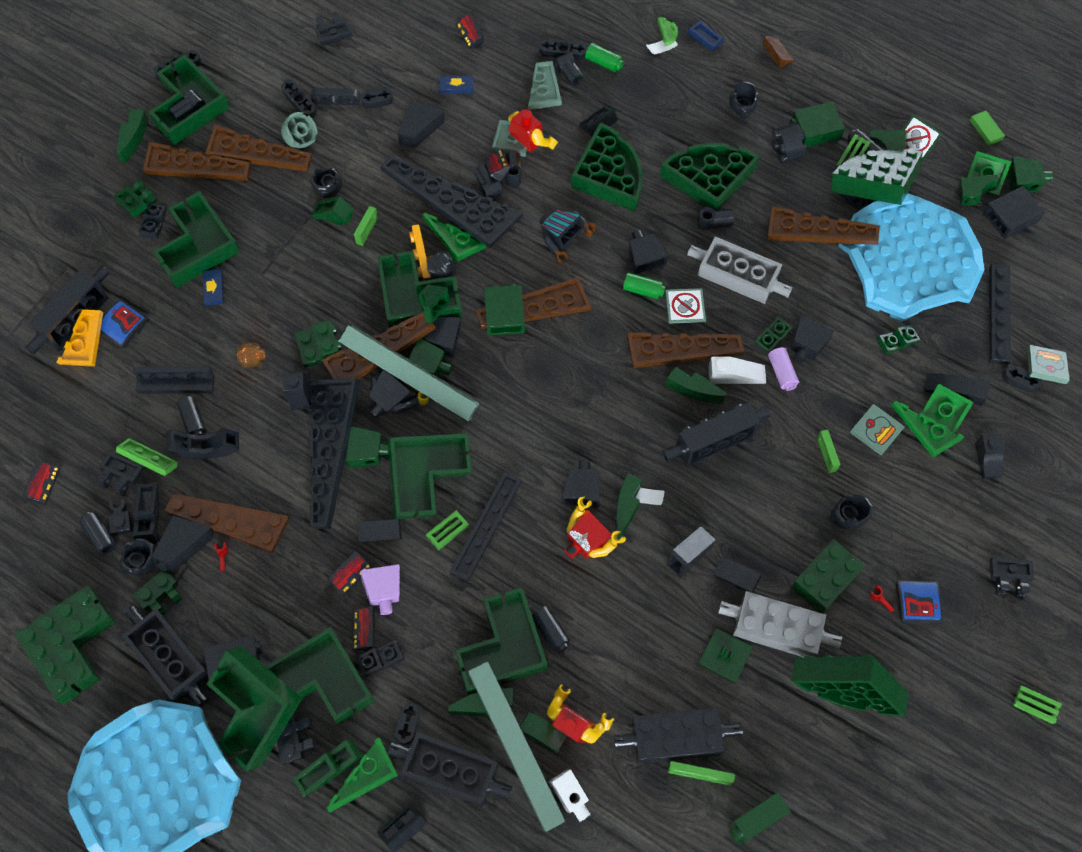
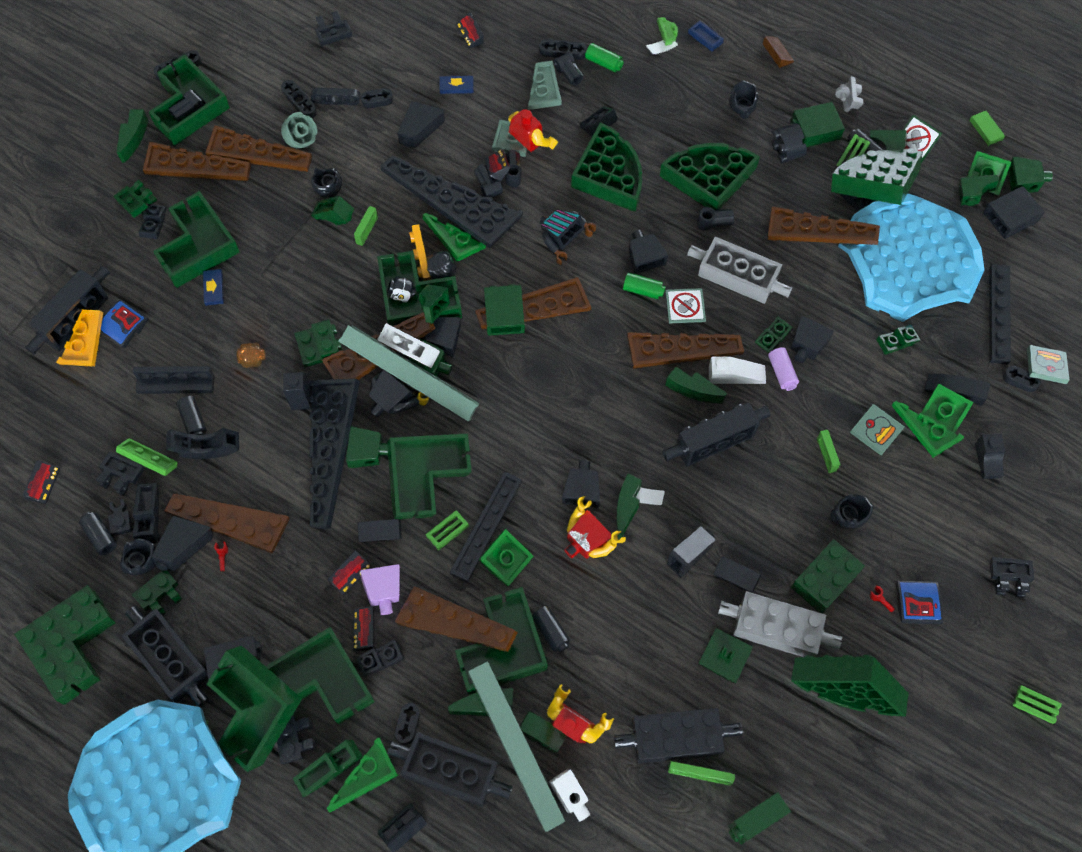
none -> white slope [378,324,440,368]
none -> black head [387,276,416,302]
none -> reddish brown wing [395,586,517,652]
none -> green slope [479,529,534,586]
none -> light grey hips [835,76,863,112]

